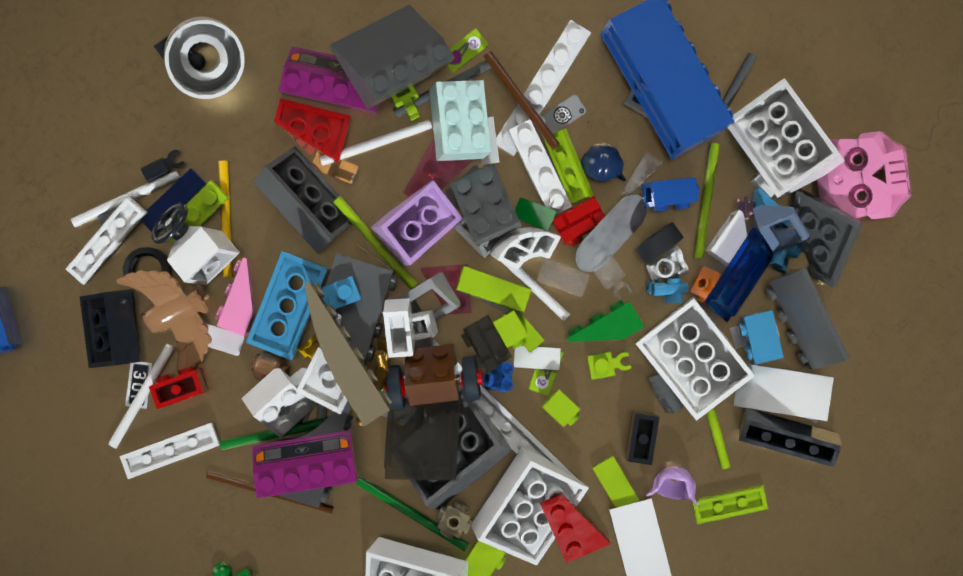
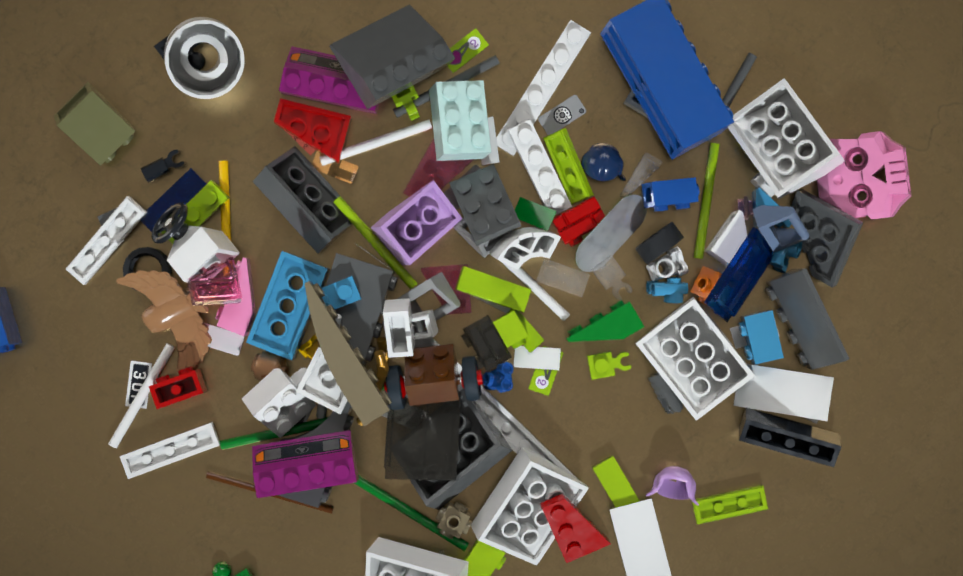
white axle [71,170,181,227] -> none
black slope [79,289,140,368] -> none
reddish brown axle [484,51,560,150] -> none
lime brick [542,388,580,427] -> none
black brick [625,411,660,465] -> none
lime piece [706,407,731,469] -> none
none -> olive slope [54,82,135,166]
none -> clear pink wing [188,257,243,306]

